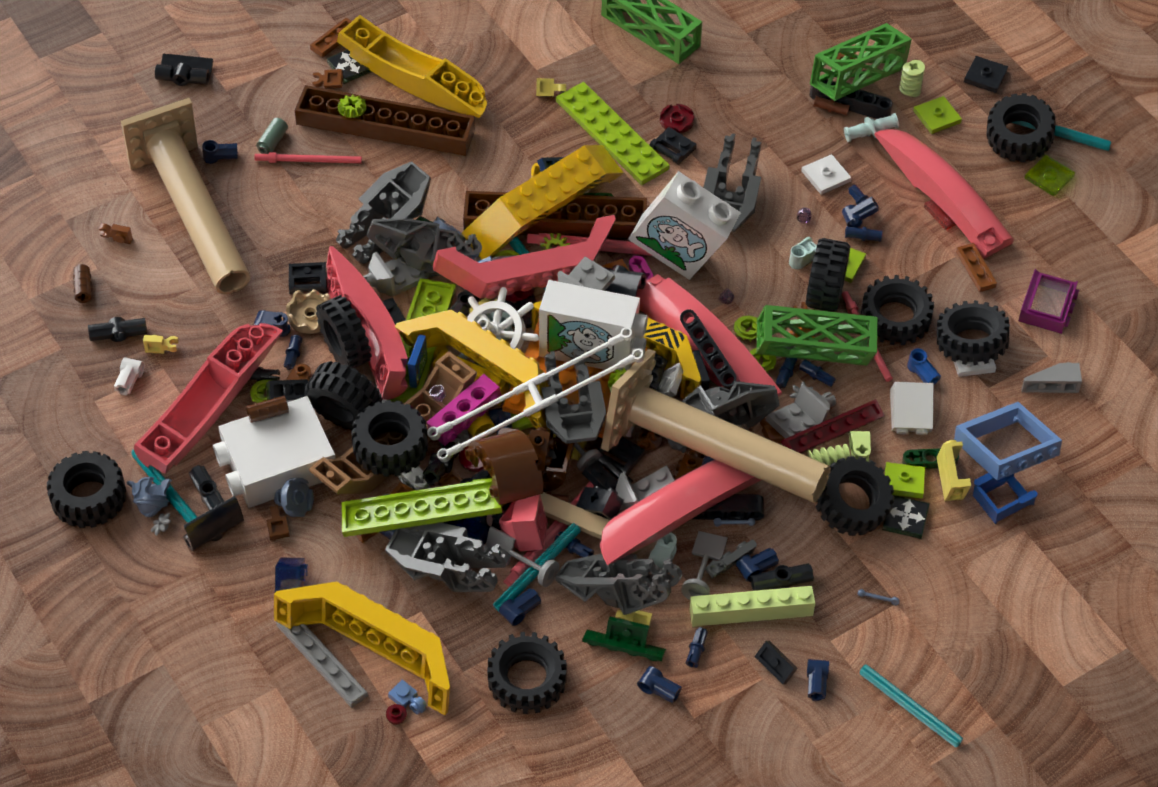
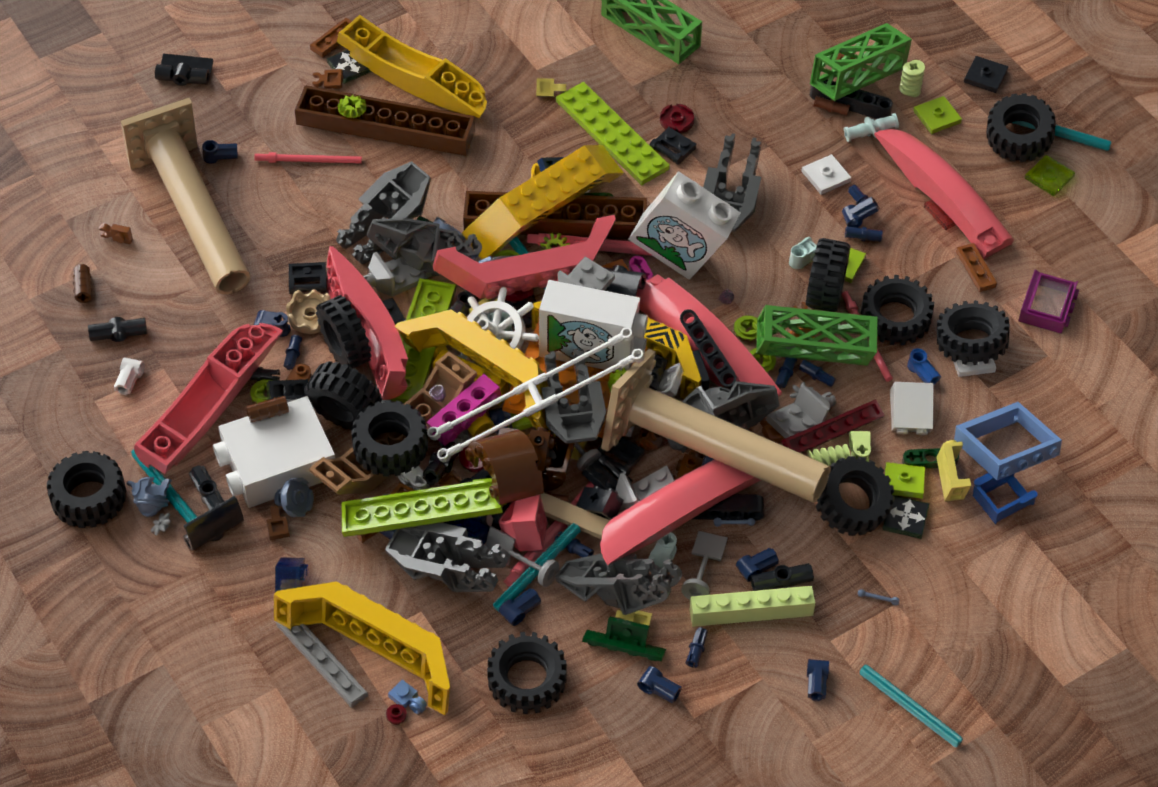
light yellow plate [143,335,179,354] -> none
sand green brick [256,118,288,154] -> none
blue tile [408,334,427,388] -> none
dark grey hinge [705,539,757,579] -> none
black plate [754,641,798,684] -> none
hinge [797,207,812,223] -> none
light grey slope [1021,362,1082,393] -> none

